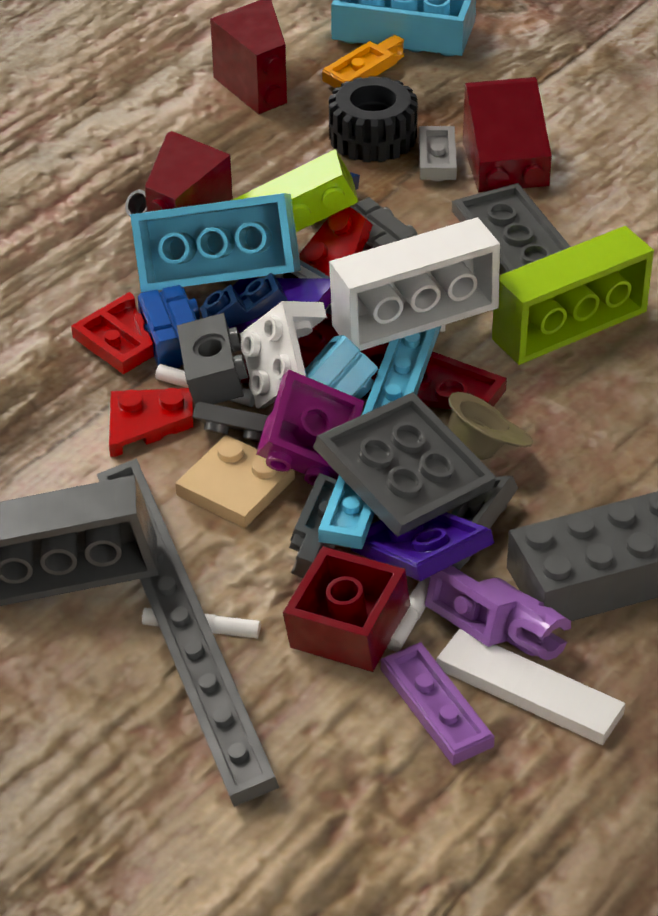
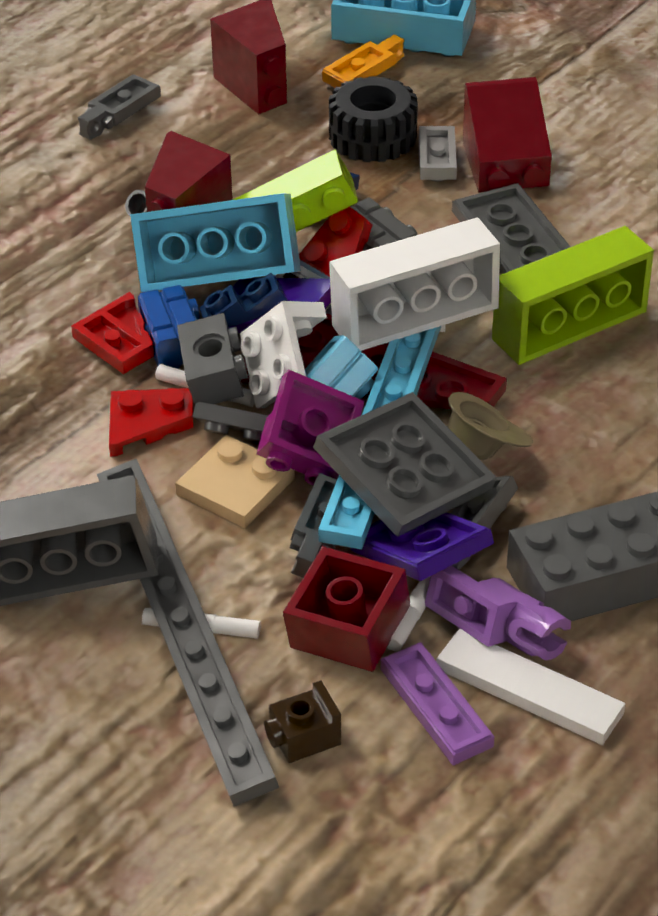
none -> dark grey hinge [78,74,161,140]
none -> dark brown brick [264,680,341,763]

